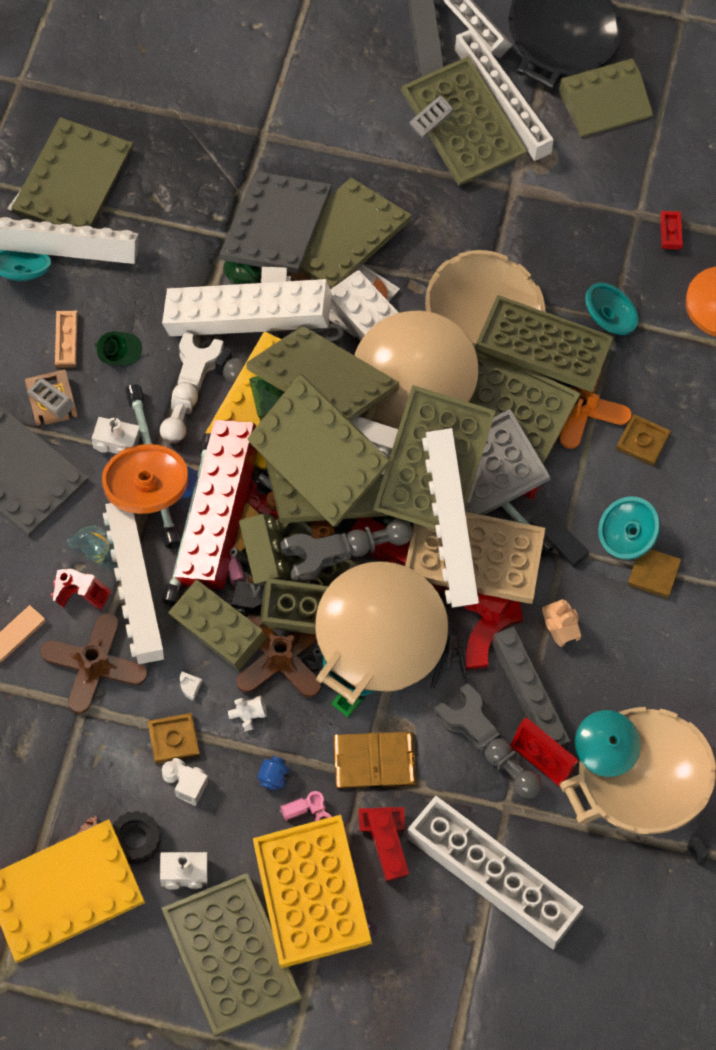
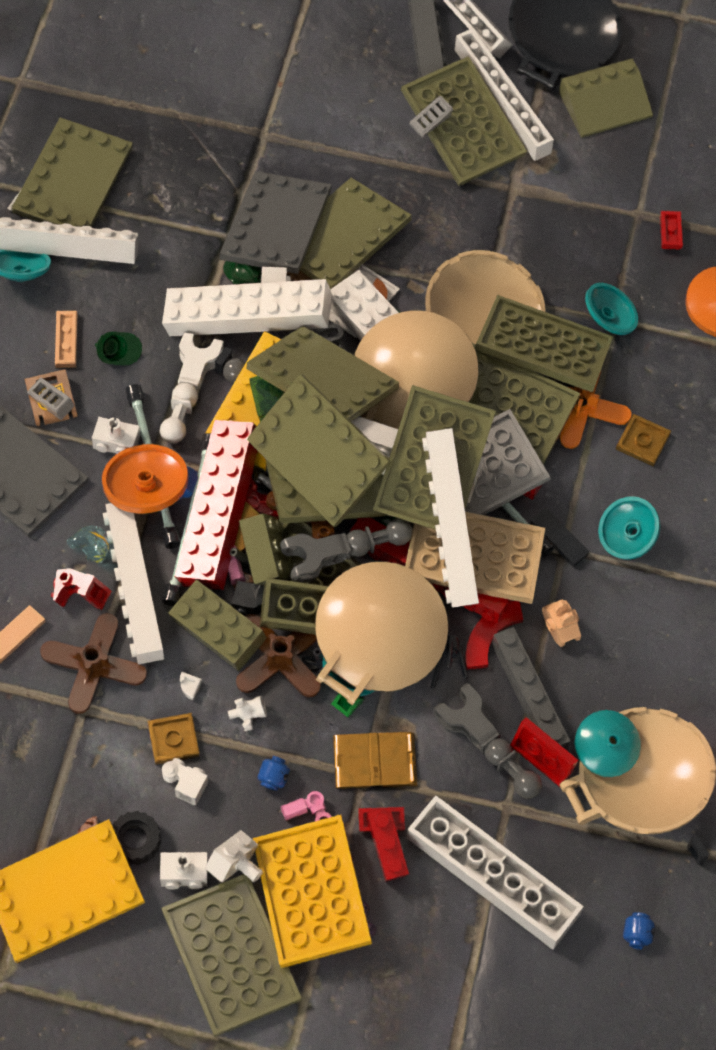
pearl gold tile [627,549,681,599] -> none
none -> white brick [205,830,263,883]
none -> blue head [623,913,655,949]

